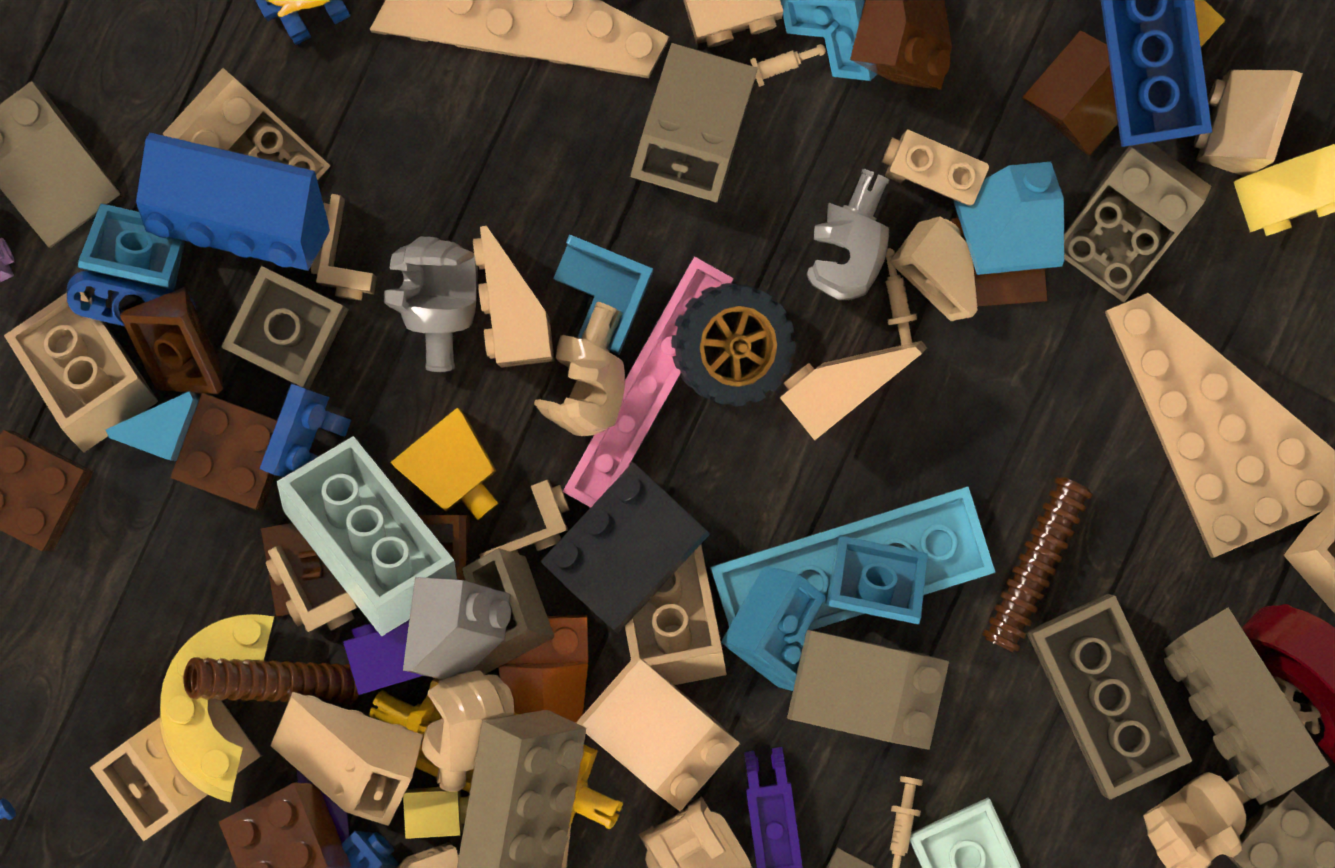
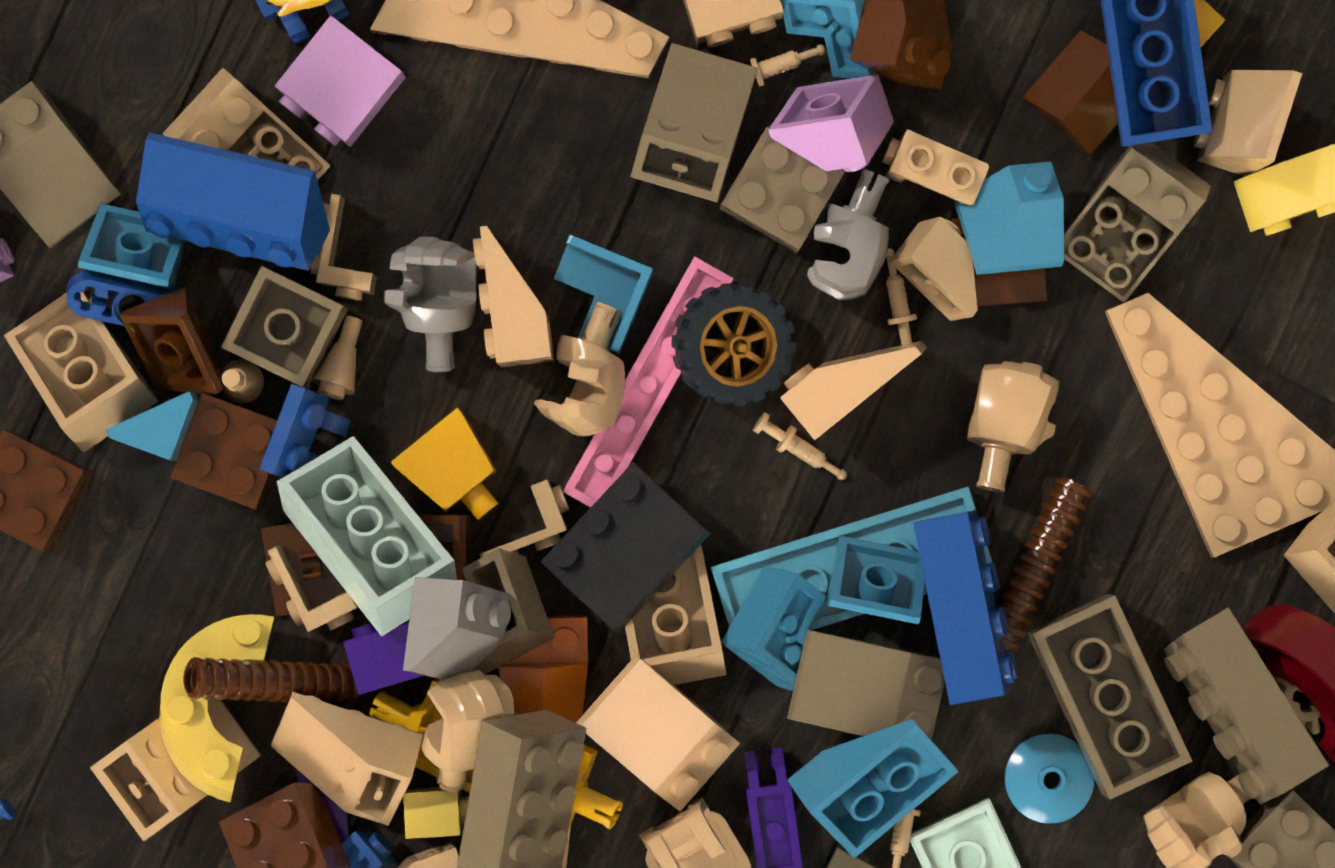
none -> tan cone [221,359,264,404]
none -> lavender brick [275,15,406,147]
none -> tan cone [312,316,363,400]
none -> dark tan brick [720,127,845,254]
none -> tan piece [753,412,847,480]
none -> lavender slope [768,74,894,172]
none -> dark azure slope [787,719,959,858]
none -> blue brick [913,510,1018,705]
none -> tan piece [967,361,1059,493]
none -> dark azure dish [1004,733,1094,823]

